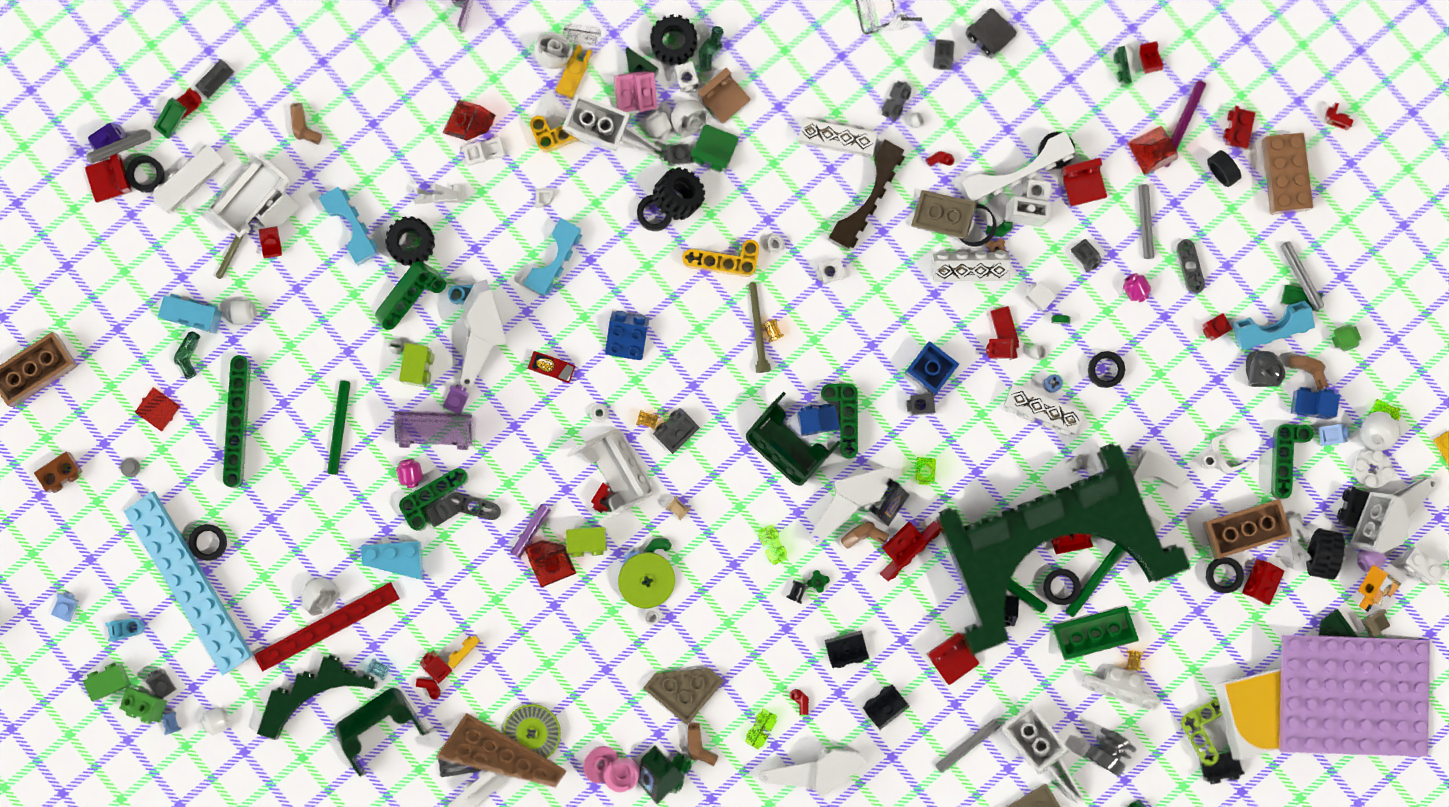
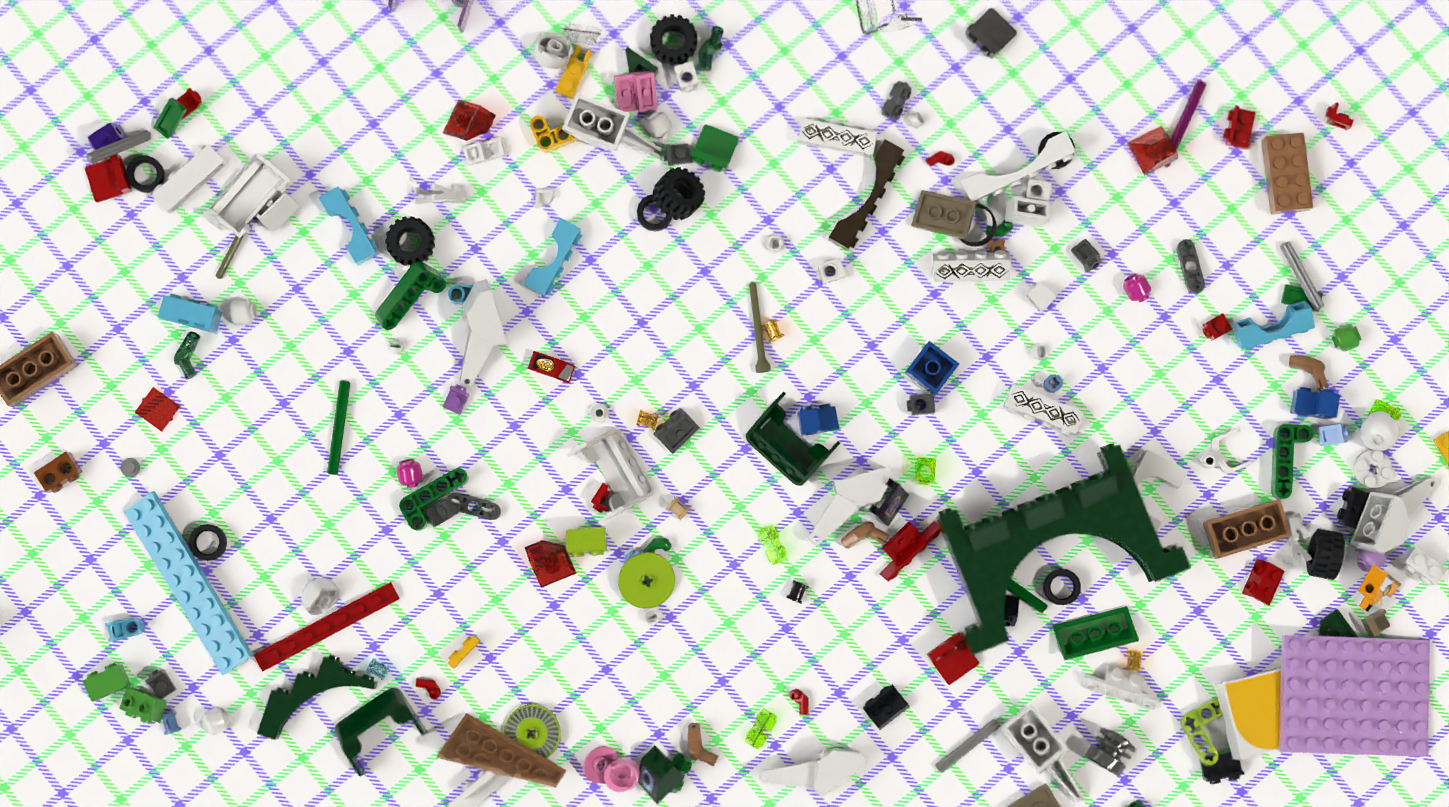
light blue bracket [51,591,79,622] -> none
dark grey hinge [195,59,235,99] -> none
green beam [223,355,251,488] -> none
red bracket [258,227,282,259] -> none
medium nougat arm [290,102,323,145] -> none
medium azure wedge [361,541,424,580] -> none
clear purple windscreen [394,411,476,450] -> none
lime brick [399,343,435,388] -> none
red bracket [420,650,453,684] -> none
dark grey tile [438,758,480,778] -> none
medium lavender pin [510,504,551,559] -> none
blue bracket [605,311,650,361] -> none
dark tan plate [643,668,724,725] -> none
white cylinder [671,99,710,137] -> none
yellow beam [682,239,759,277] -> none
medium nougat bracket [698,67,751,124] -> none
green plate [807,570,830,593] -> none
green beam [821,384,858,460] -> none
black bracket [824,630,869,668] -> none
dark grey bracket [933,39,955,70] -> none
red bracket [986,339,1013,360] -> none
red hinge [990,306,1019,360] -> none
green tile [1051,315,1071,325] -> none
red hinge [1051,534,1093,555] -> none
red bracket [1061,158,1107,207] -> none
white hinge [1065,456,1082,472] -> none
green axle [1065,545,1125,617] -> none
black tyre [1087,351,1126,388] -> none
clear green plate [1113,46,1132,88] -> none
red bracket [1138,41,1164,74] -> none
light grey axle [1138,184,1155,259] -> none
black tyre [1205,557,1244,594] -> none
black tyre [1207,150,1241,187] -> none
dark grey helmet [1245,351,1285,387] -> none

